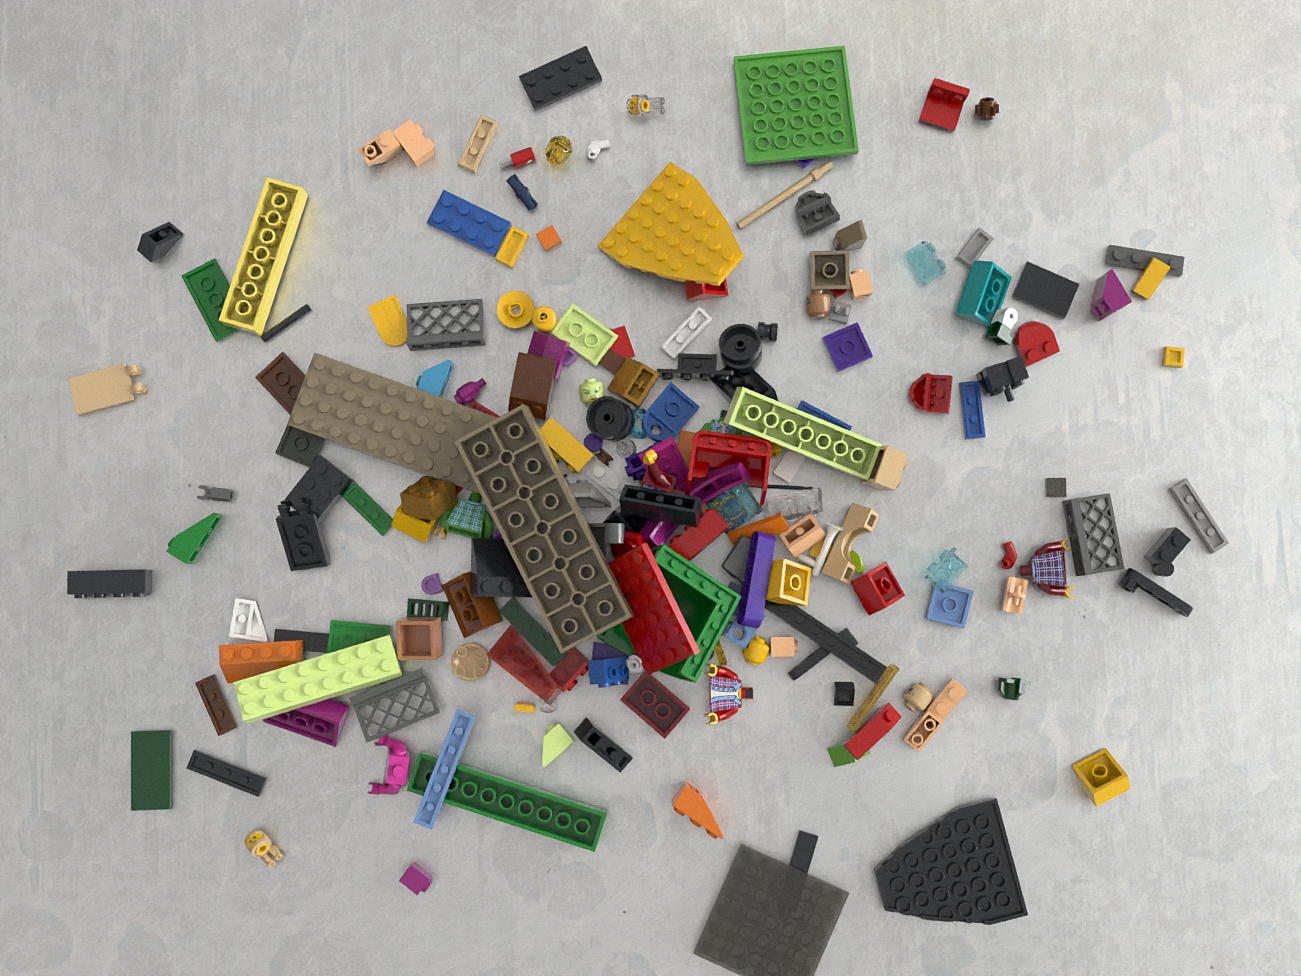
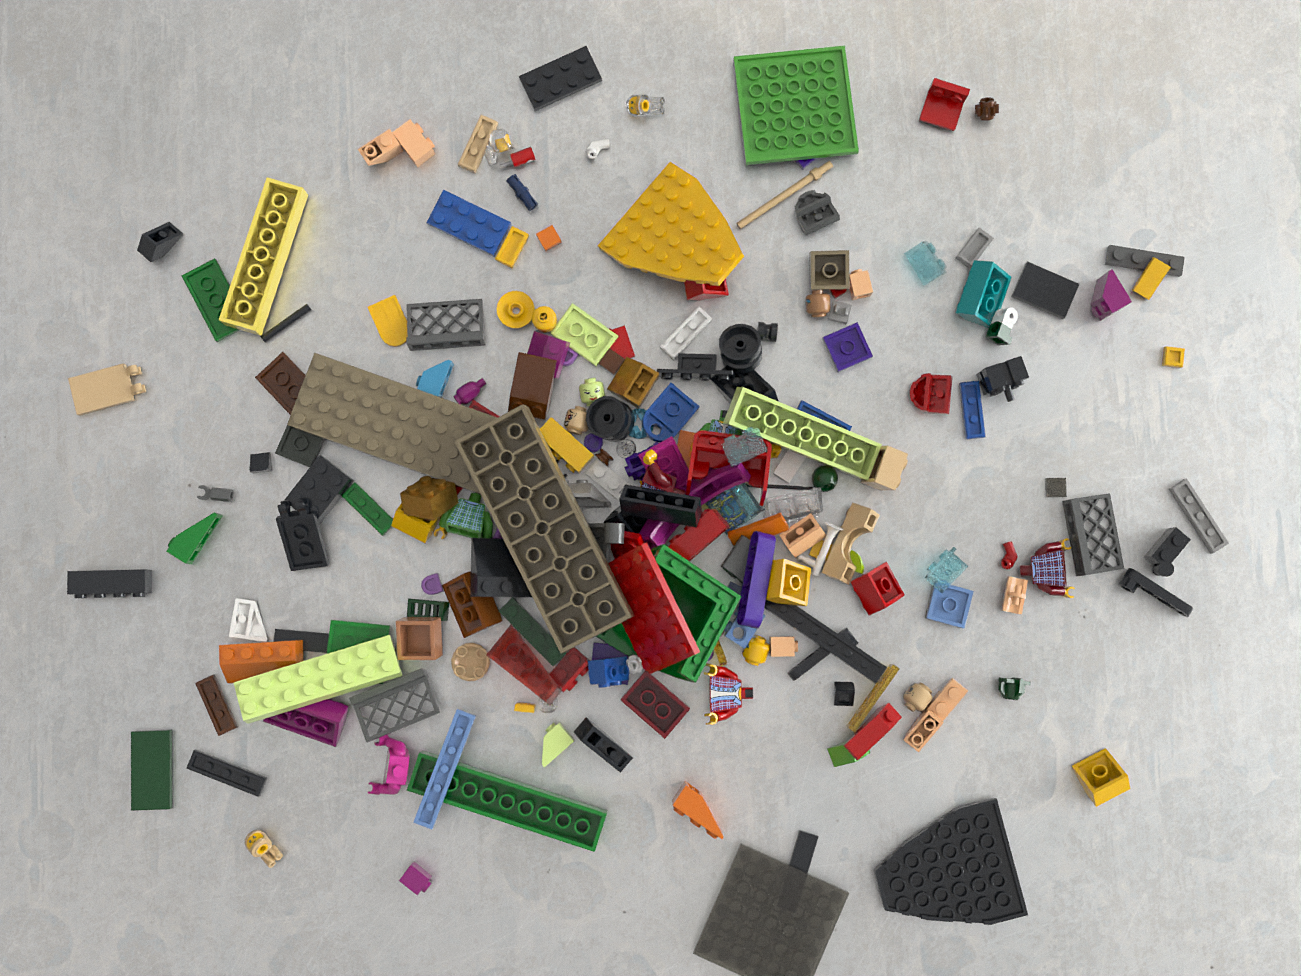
clear yellow head [544,136,572,165] -> none
dark tan slope [833,220,867,251] -> none
red slope [1013,321,1060,367] -> none
none -> black slope [249,452,272,473]
none -> clear piece [484,129,514,166]
none -> tan head [564,406,588,435]
none -> clear light blue bracket [722,427,768,468]
none -> dark green piece [812,465,838,492]

